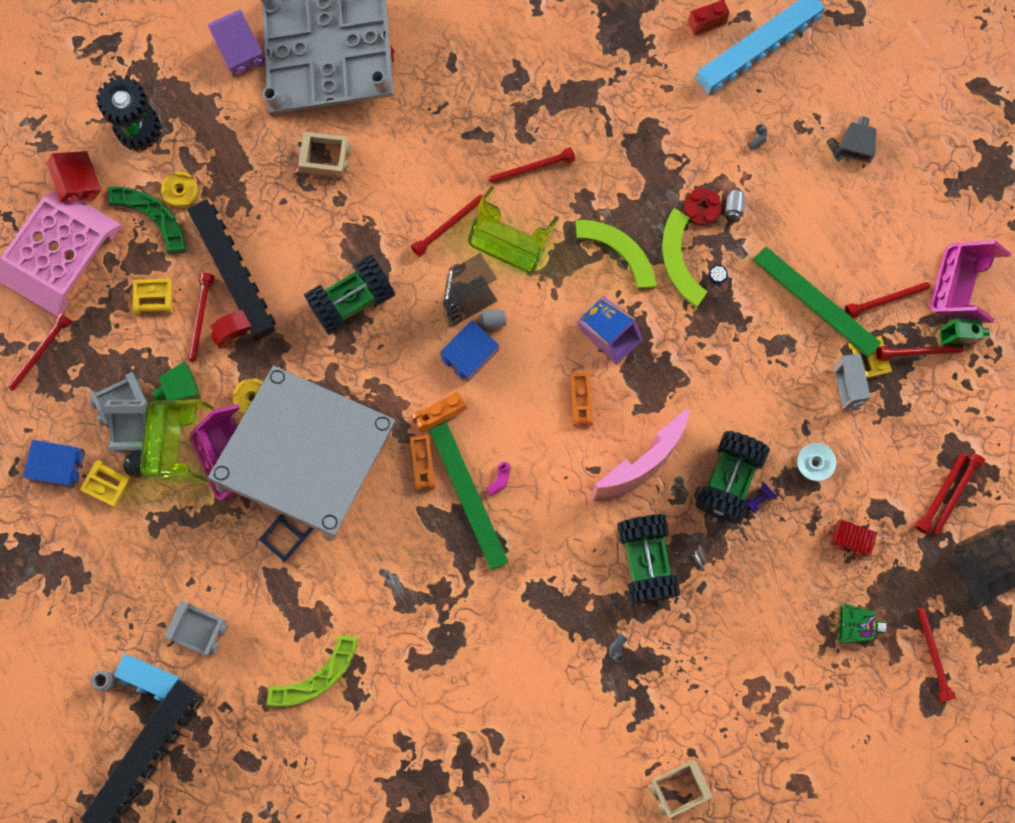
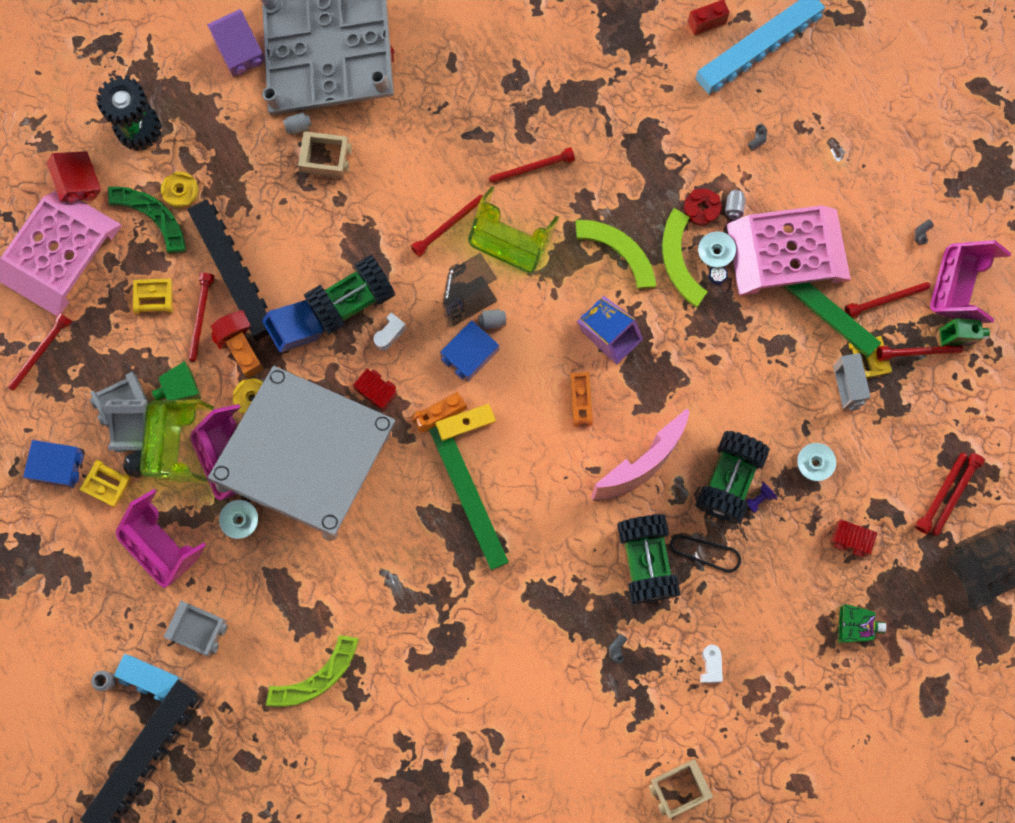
dark blue window [259,514,314,562] -> none
orange plate [410,435,435,491] -> none
dark pink arm [486,461,511,497] -> none
dark grey torso [836,116,876,163] -> none
red piece [918,607,956,702] -> none
none -> dark pink windscreen [116,489,206,588]
none -> light aqua dish [219,500,258,539]
none -> orange brick [225,332,264,379]
none -> blue brick [262,300,324,353]
none -> light grey brick [283,112,312,135]
none -> red brick [353,368,398,412]
none -> white leg [373,313,407,351]
none -> yellow tile [435,403,496,441]
none -> black piece [670,535,741,572]
none -> light aqua dish [698,231,736,268]
none -> white leg [700,645,723,683]
none -> bright pink slope [727,205,851,296]
none -> dark grey arm [915,219,934,245]

